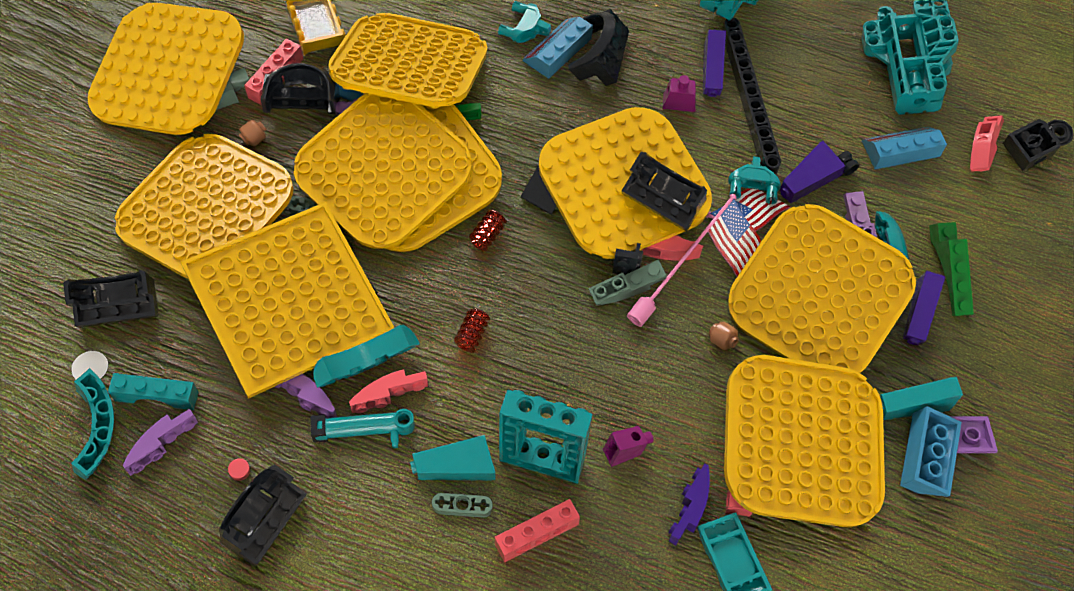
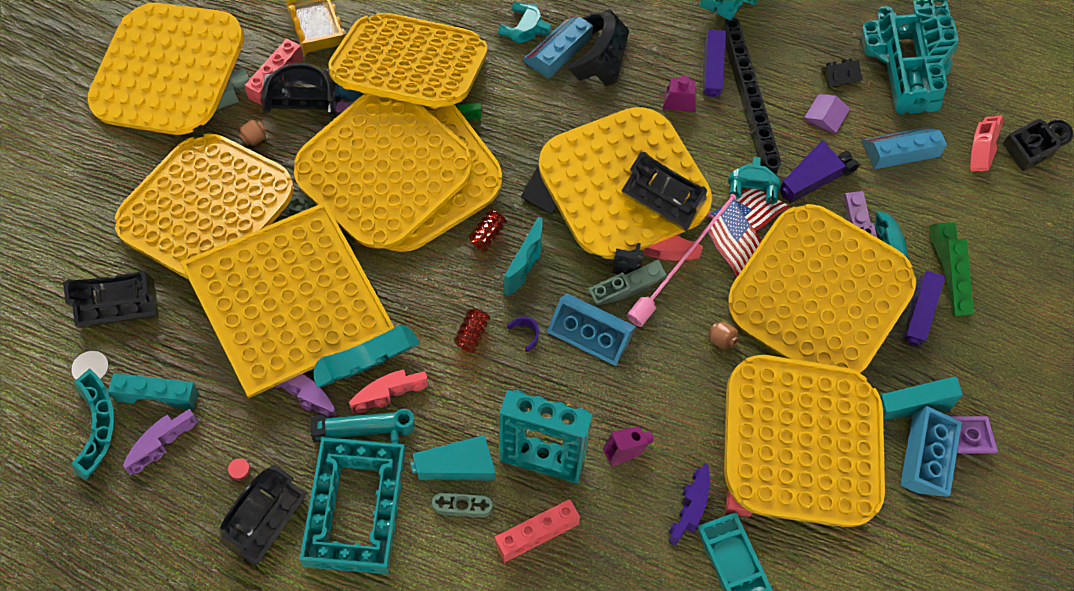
none -> teal brick [299,437,406,575]
none -> teal slope [504,217,543,296]
none -> dark purple helmet [507,316,539,352]
none -> dark azure slope [547,293,636,366]
none -> medium lavender slope [804,94,850,134]
none -> black bracket [821,58,863,87]

